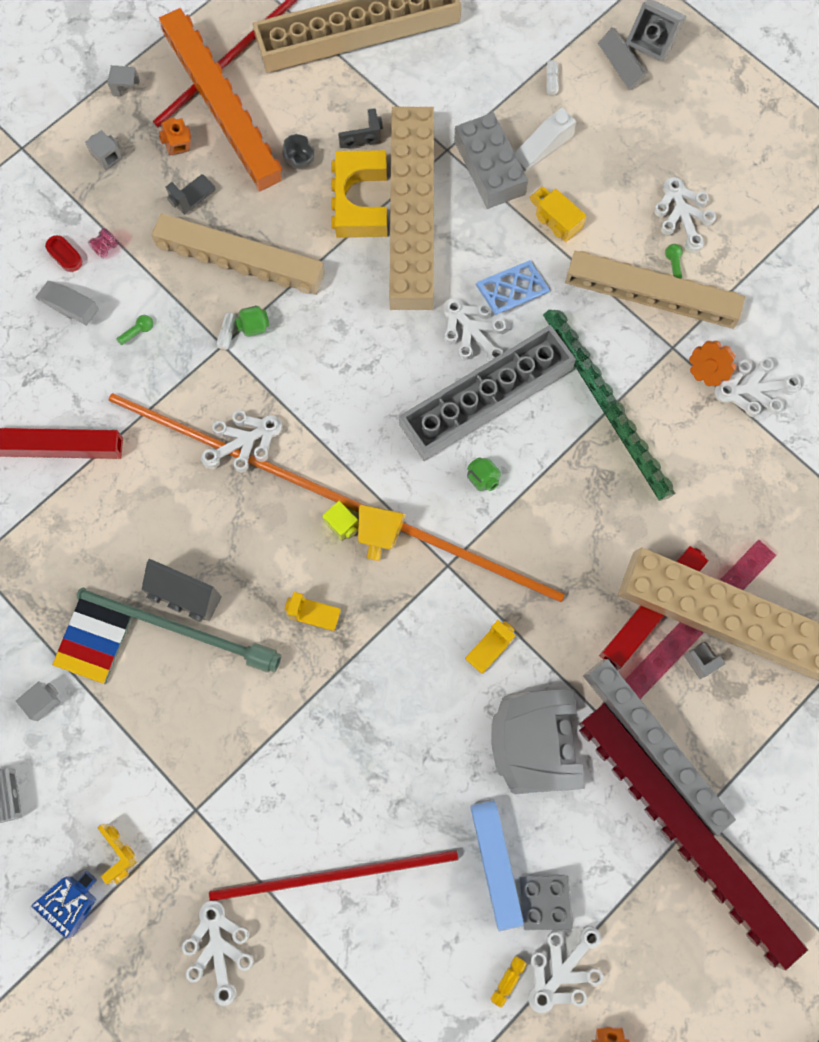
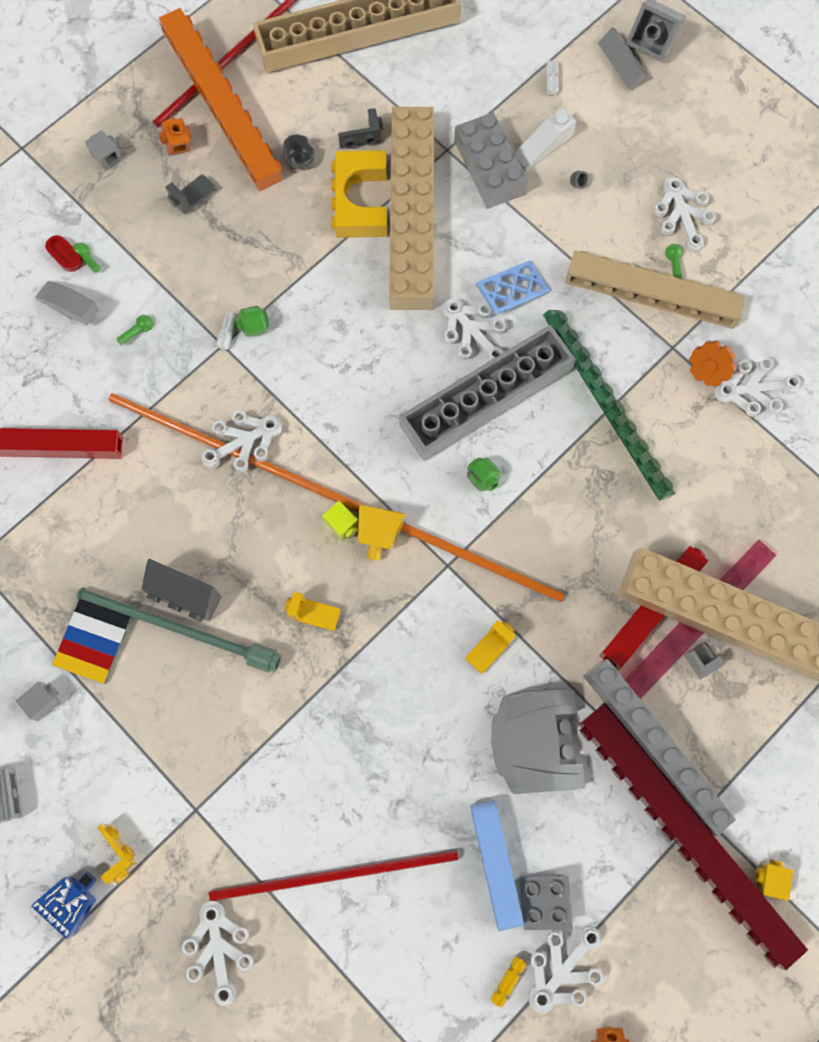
clear pink wheel [88,228,119,259] -> none
light grey panel [107,65,140,97] -> none
tan brick [151,213,325,295] -> none
yellow brick [530,186,587,242] -> none
none -> bright green bar [73,242,101,273]
none -> dark grey hinge [570,171,589,189]
none -> yellow brick [755,859,793,901]

